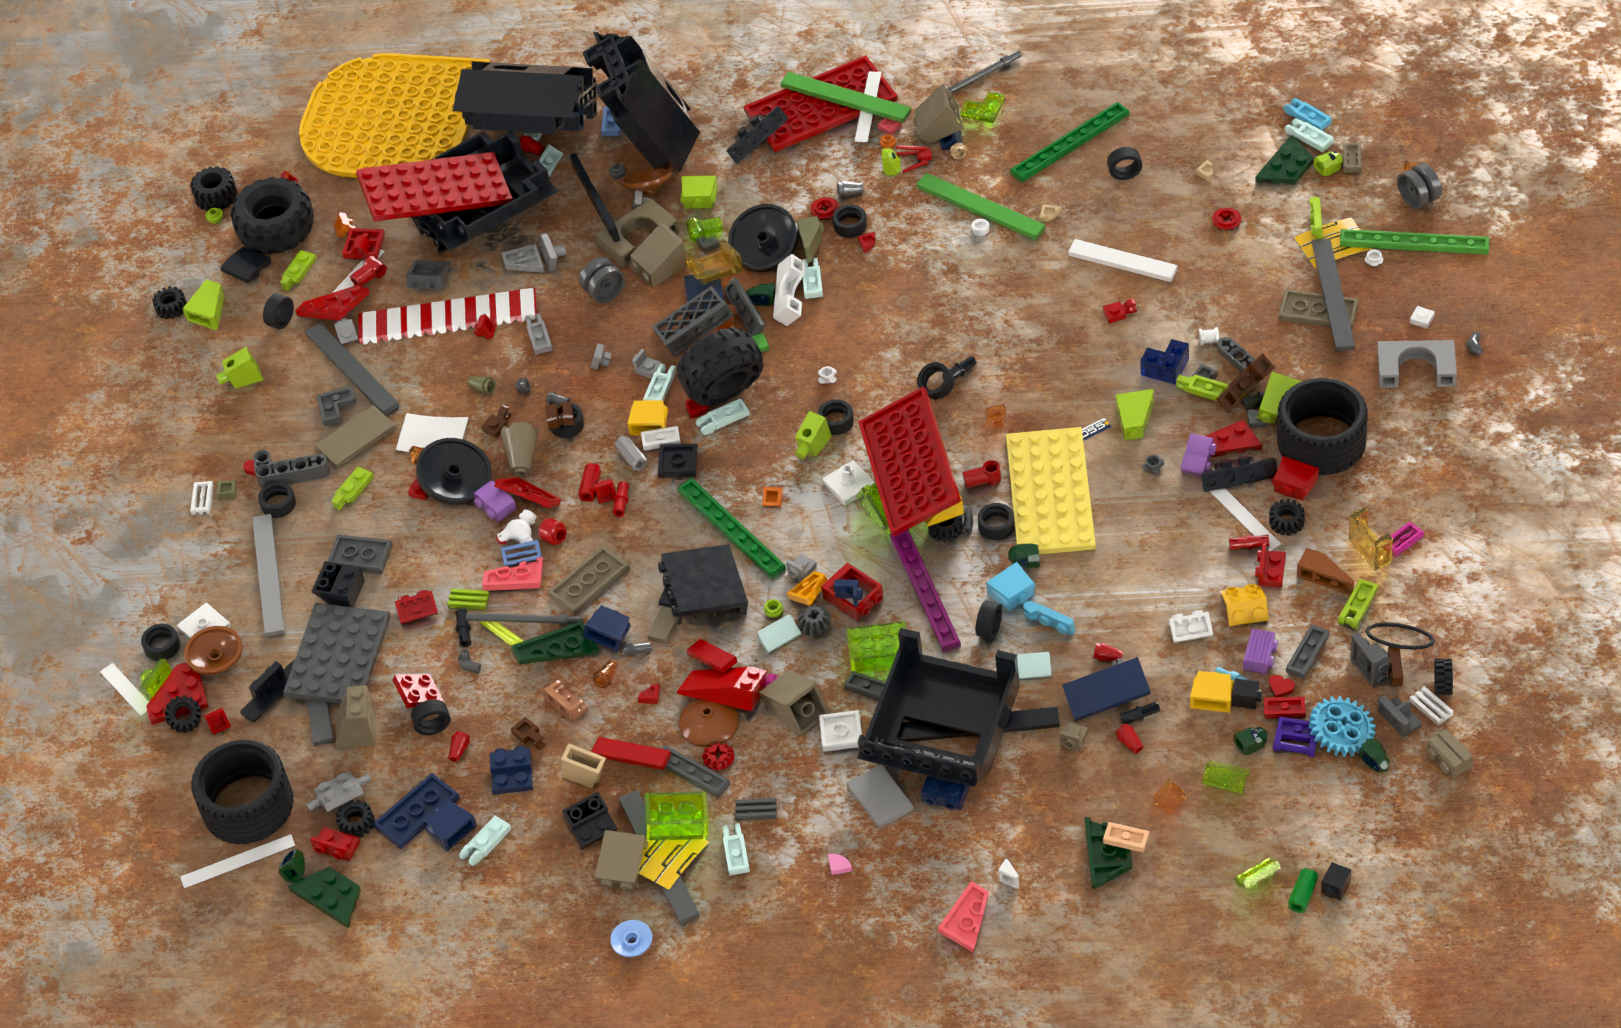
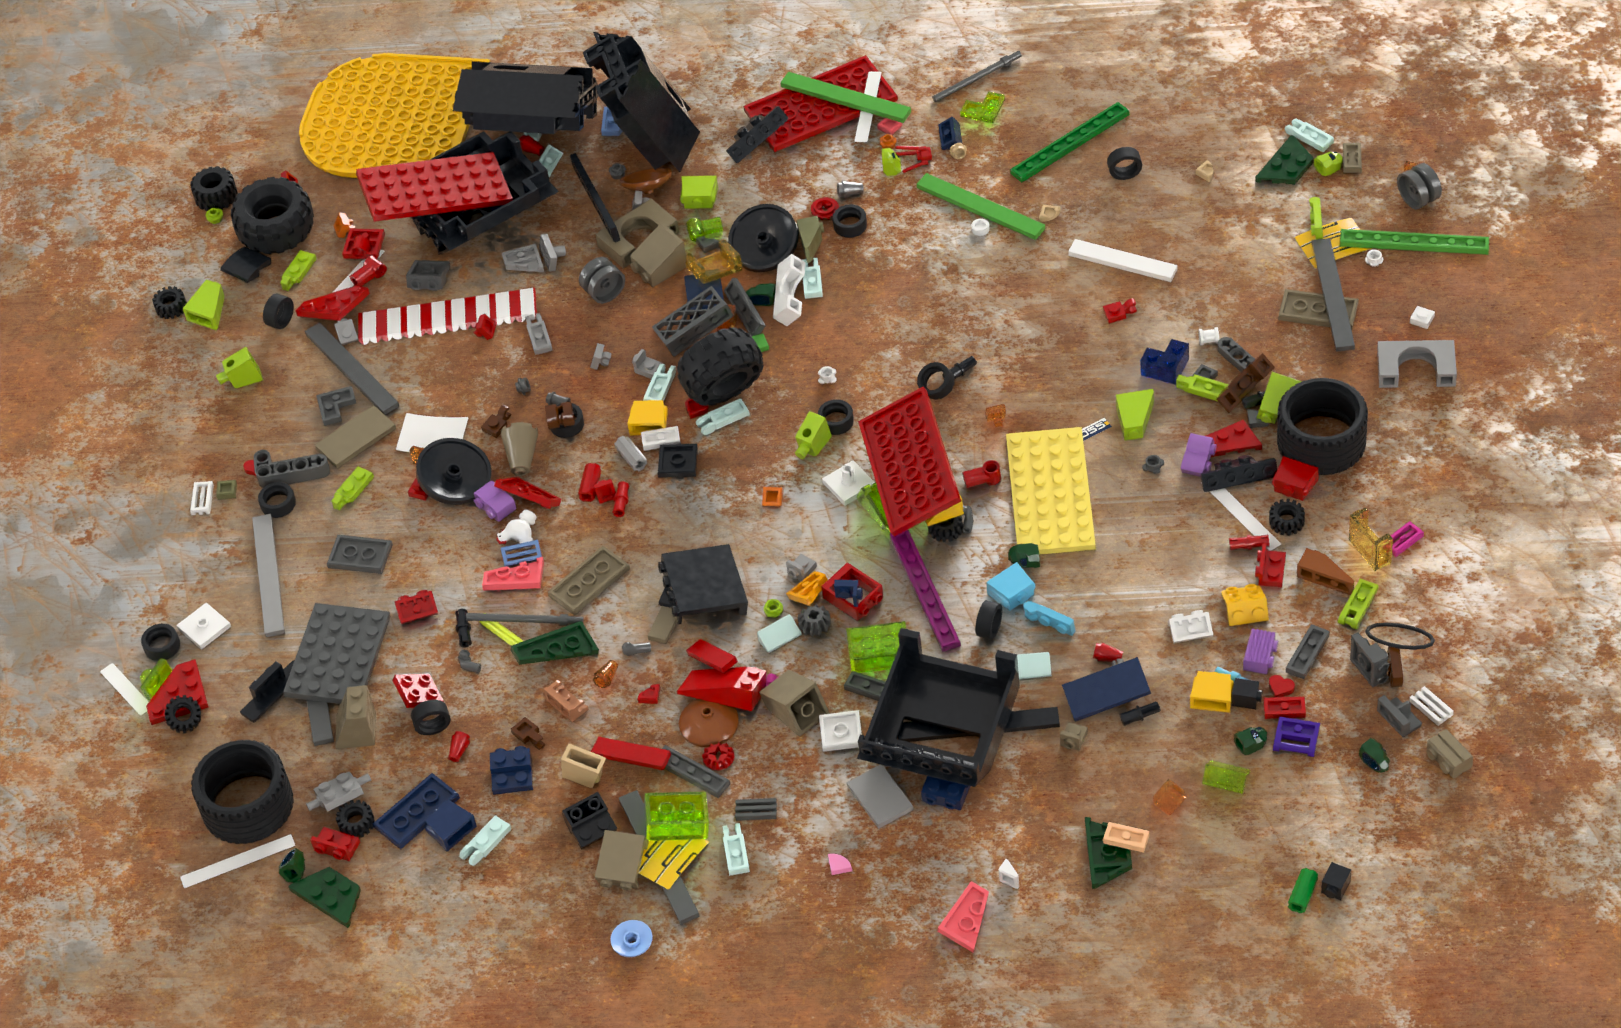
dark orange dish [184,626,243,675] -> none
red tile [204,708,231,735] -> none
black slope [312,561,365,607] -> none
lime tile [447,588,489,610] -> none
olive cone [468,376,496,395] -> none
red head [538,518,567,545] -> none
dark blue torso [583,605,631,652] -> none
green tile [677,478,786,579] -> none
red tile [858,232,876,253] -> none
dark tan slope [913,83,963,145] -> none
black tyre [978,503,1014,540] -> none
red cone [1115,724,1144,754] -> none
red gear [1212,208,1241,232] -> none
clear neon green plate [1234,858,1281,889] -> none
medium azure hinge [1283,98,1332,131] -> none
medium azure gear [1308,696,1376,757] -> none
black tyre [1434,659,1453,695] -> none
dark grey arm [1466,331,1483,356] -> none

